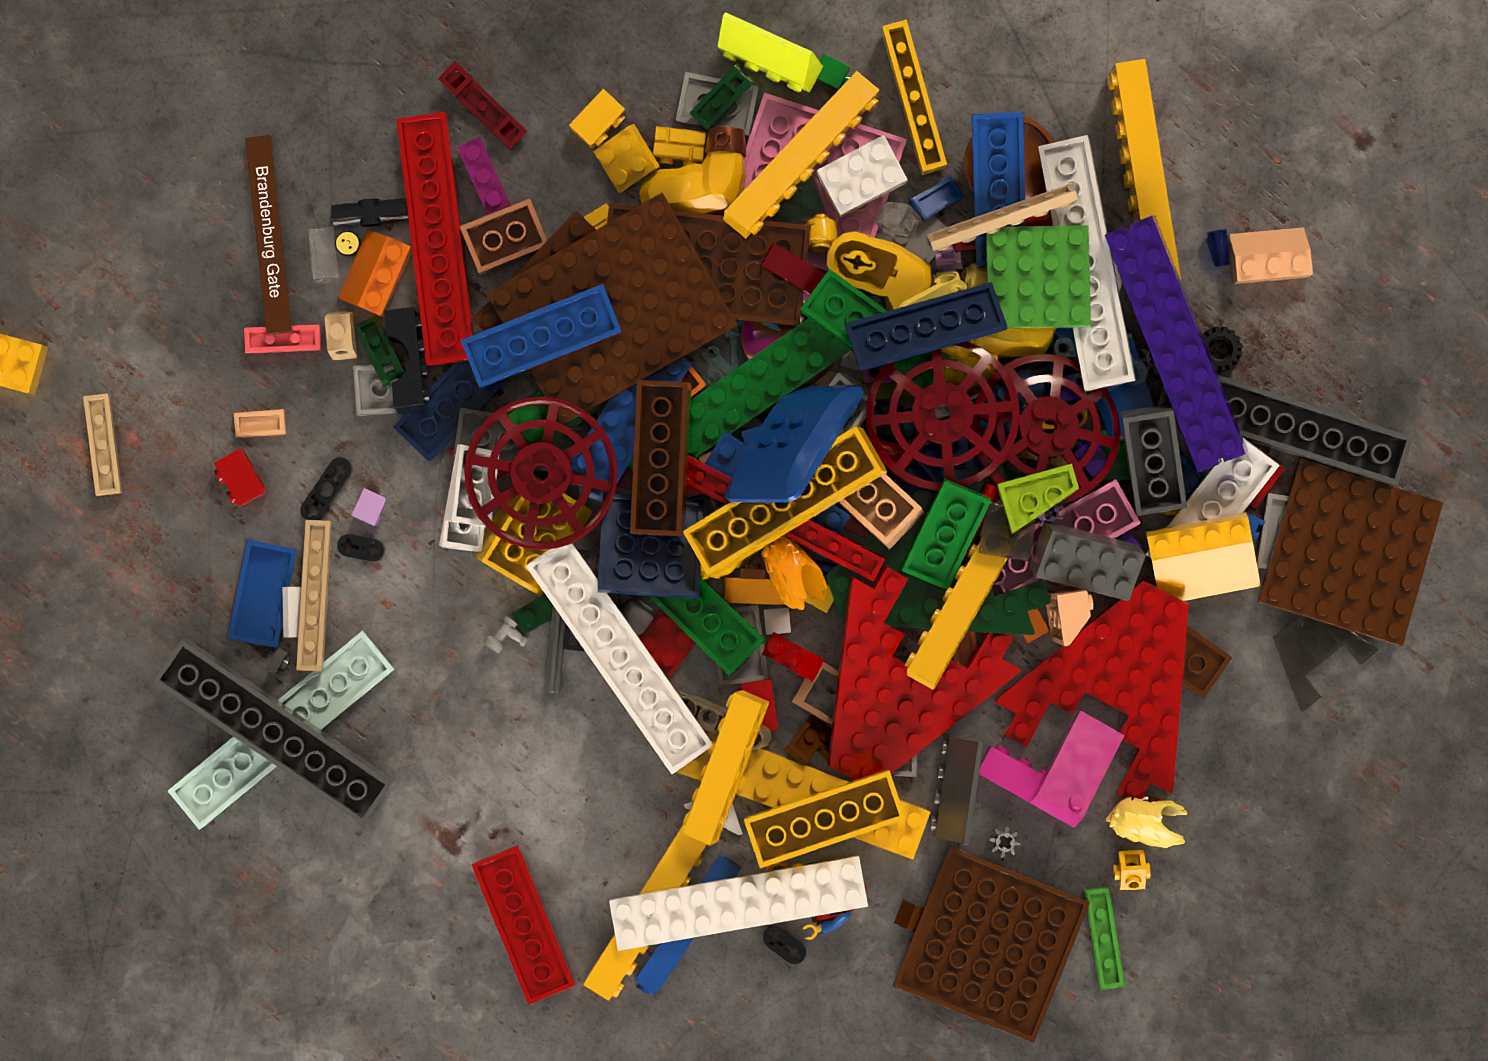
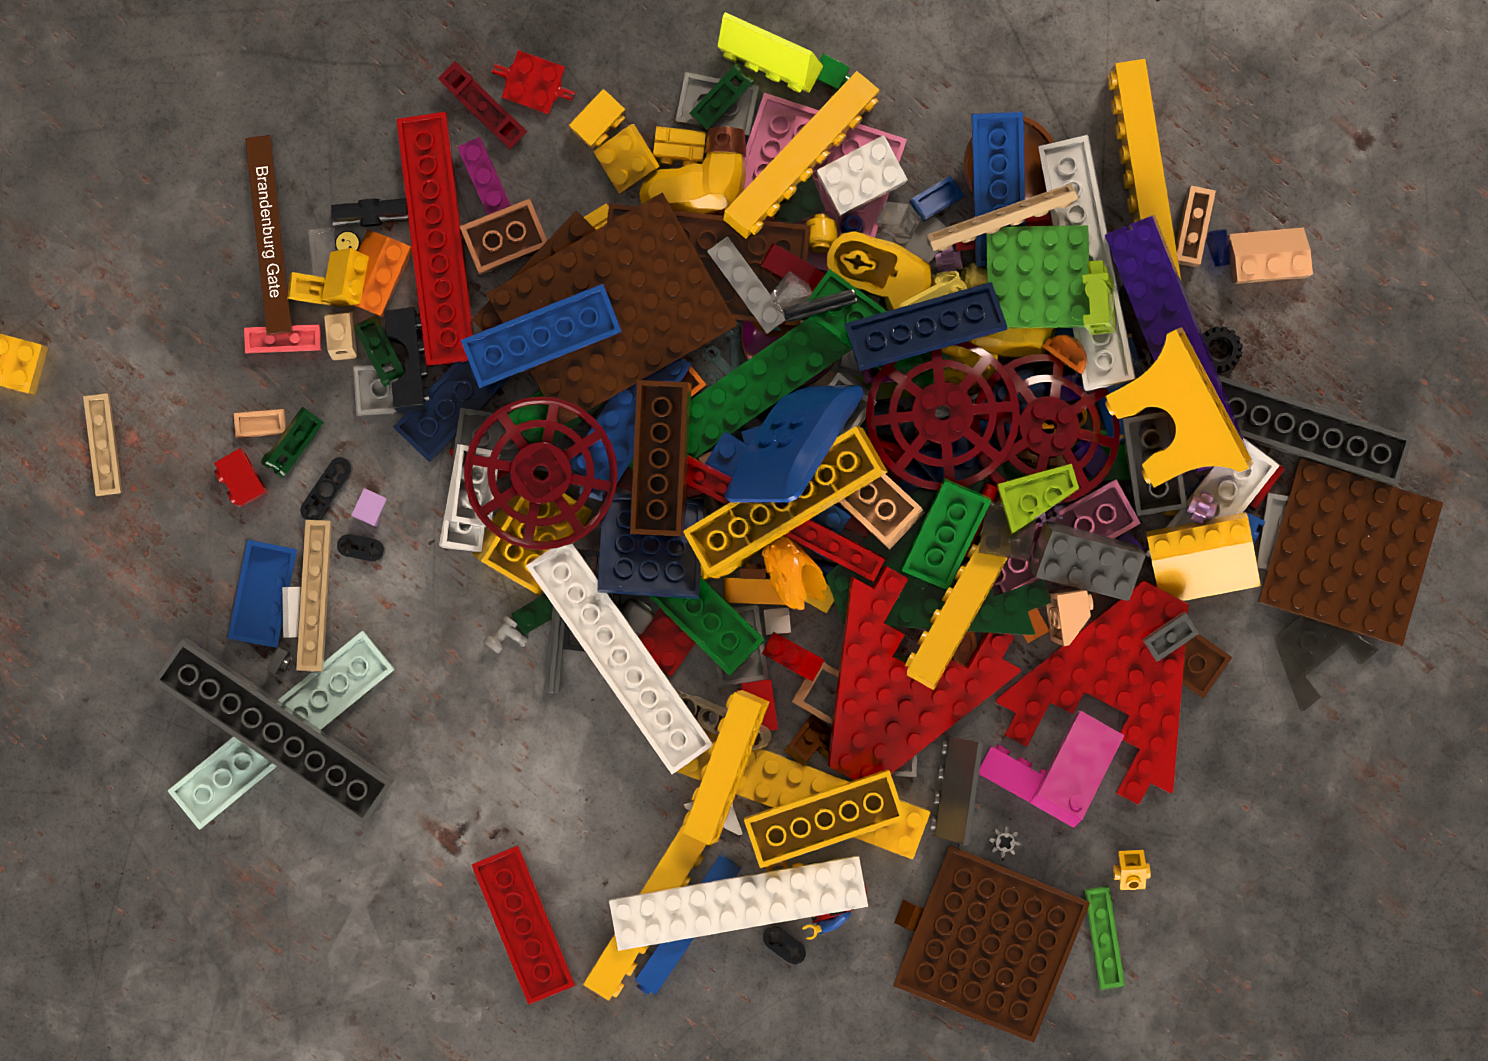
yellow brick [881,19,947,176] -> none
light yellow head [1106,795,1187,848] -> none
none -> dark green plate [261,407,324,478]
none -> yellow plate [287,272,336,307]
none -> yellow brick [322,248,369,307]
none -> red plate [492,50,576,115]
none -> light grey plate [707,236,785,333]
none -> clear brick [771,271,812,314]
none -> black axle [783,289,857,322]
none -> clear blue cone [840,214,865,233]
none -> orange tile [1042,335,1087,374]
none -> lime hips [1082,260,1116,335]
none -> yellow piece [1105,327,1254,487]
none -> dark grey plate [1142,611,1199,662]
none -> light nougat brick [1176,186,1216,268]
none -> lavender gear [1187,491,1218,524]

